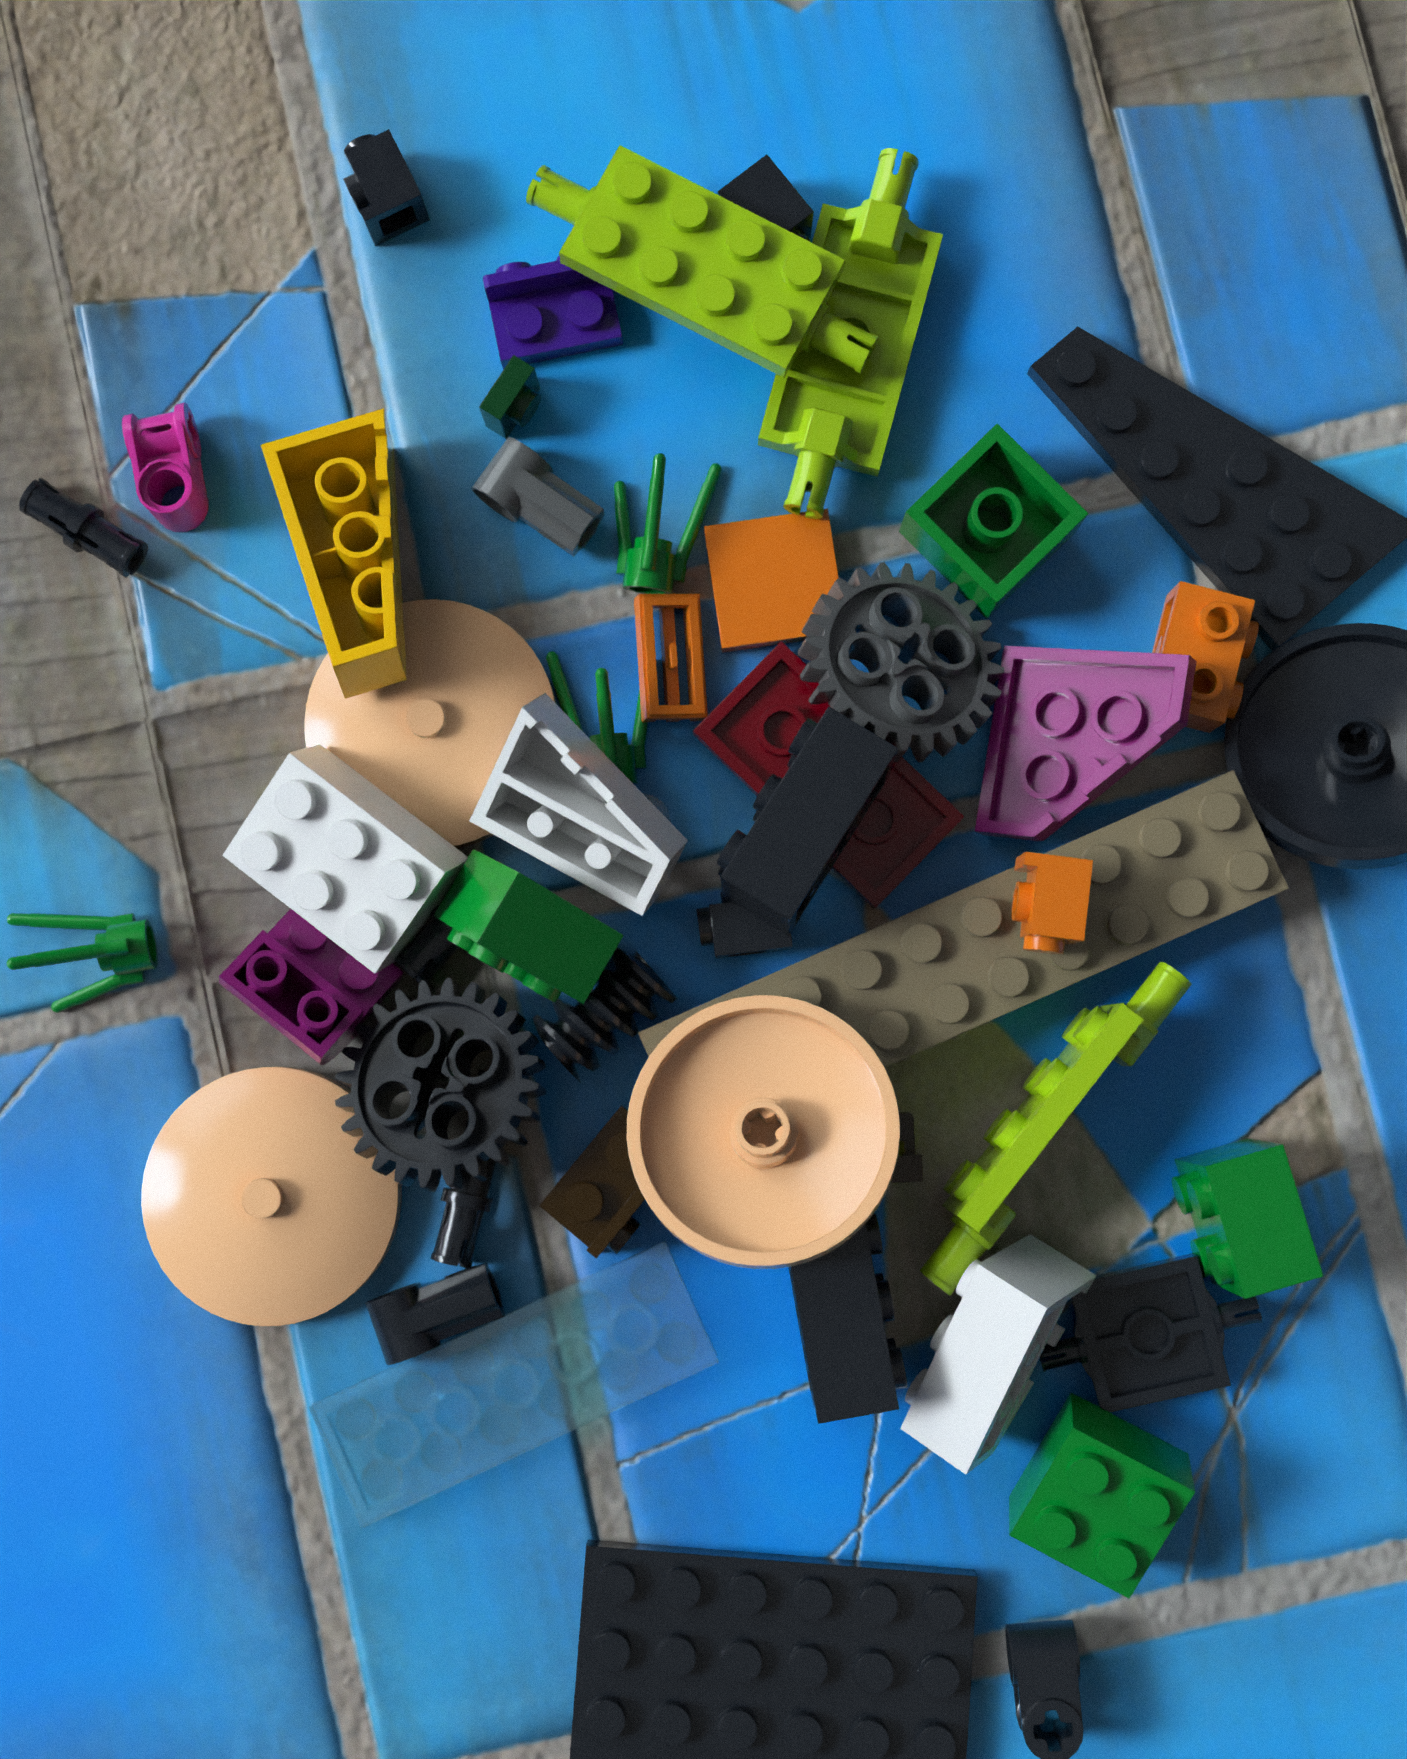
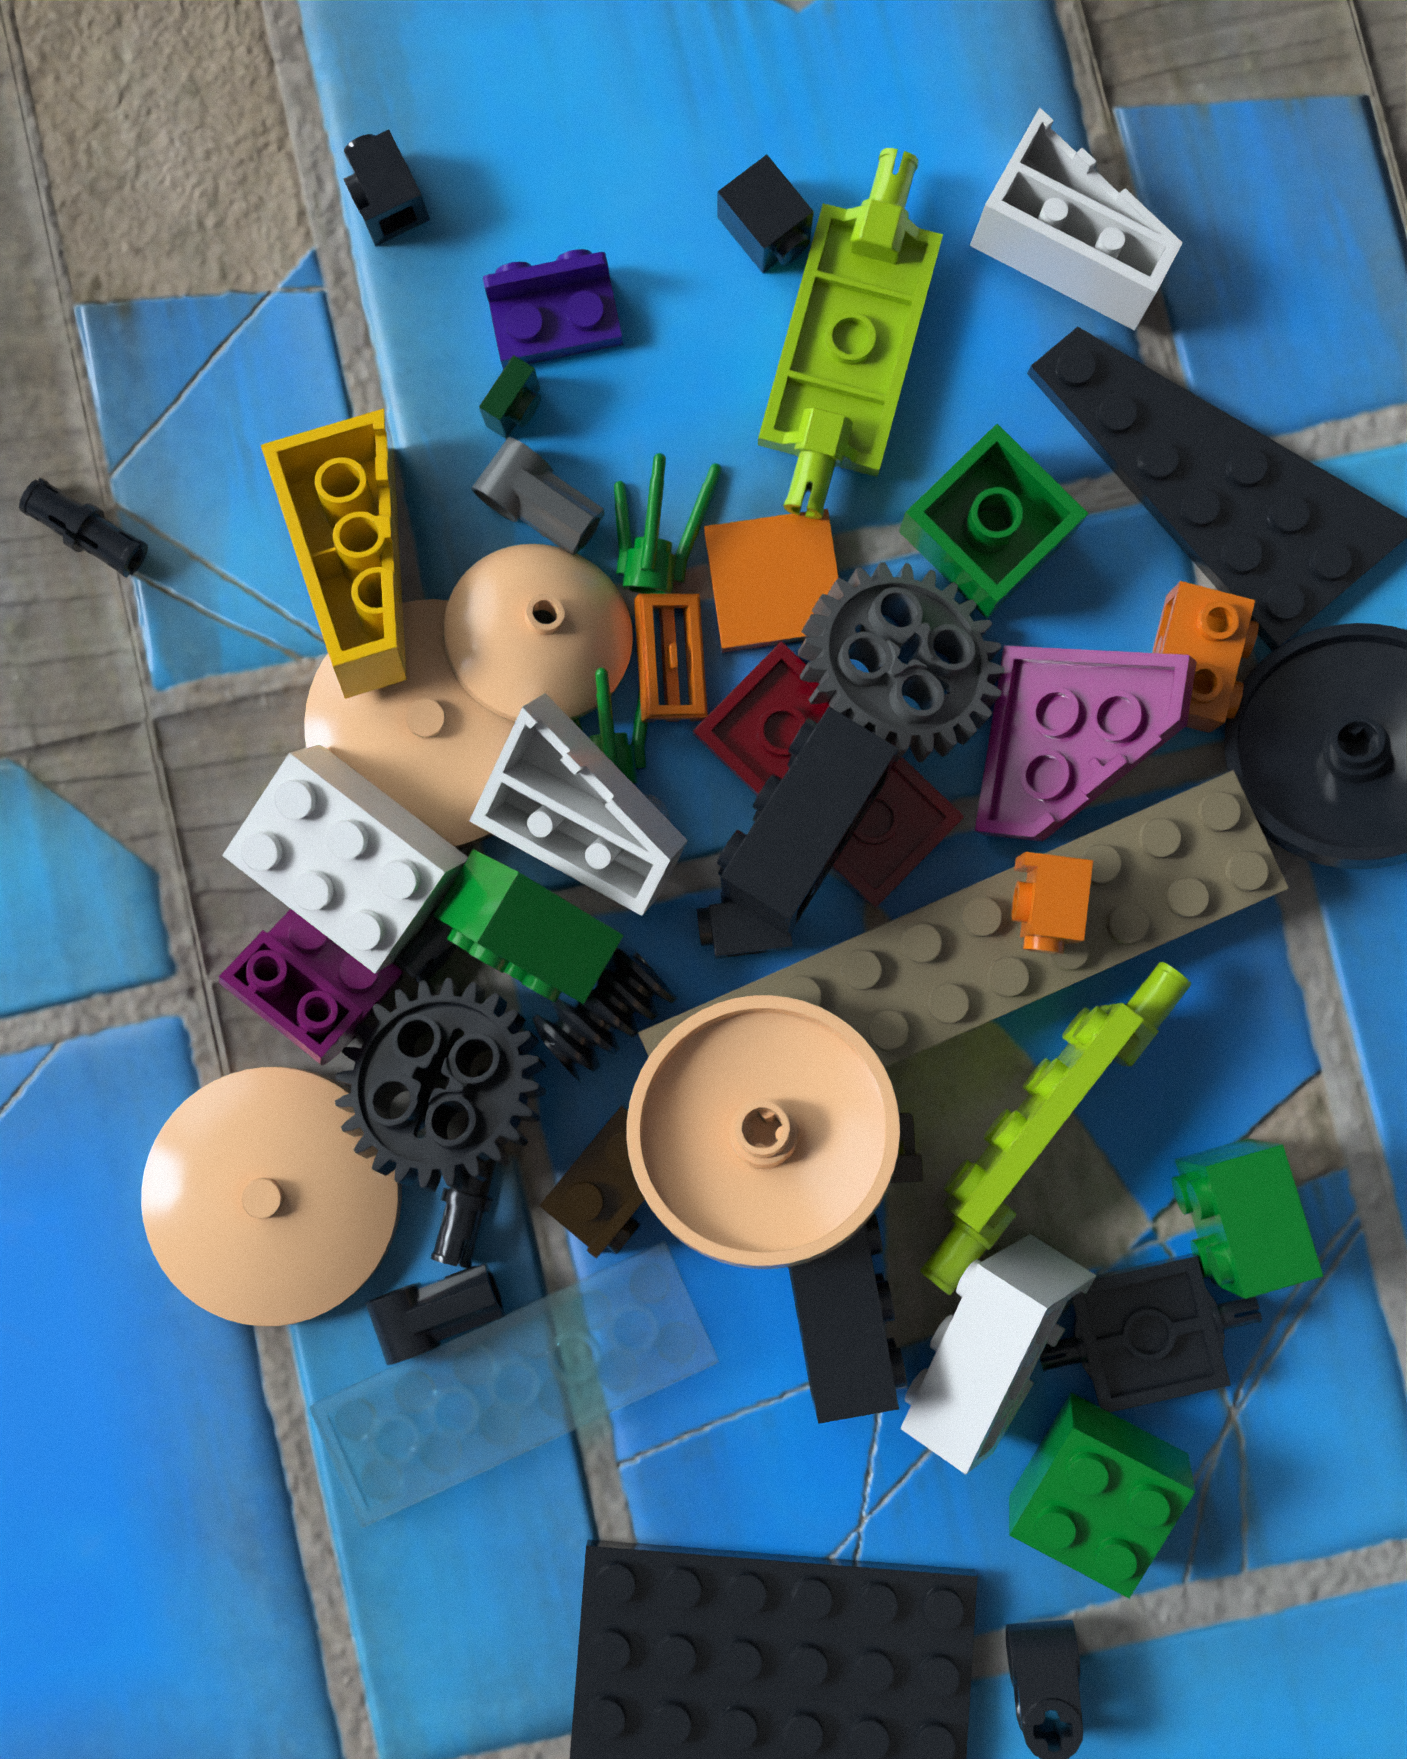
green plant [6,913,158,1013] -> none
dark pink piece [122,403,209,532] -> none
lime plate [526,145,879,378] -> none
none -> light nougat dish [443,544,633,721]
none -> white wedge [970,107,1183,331]

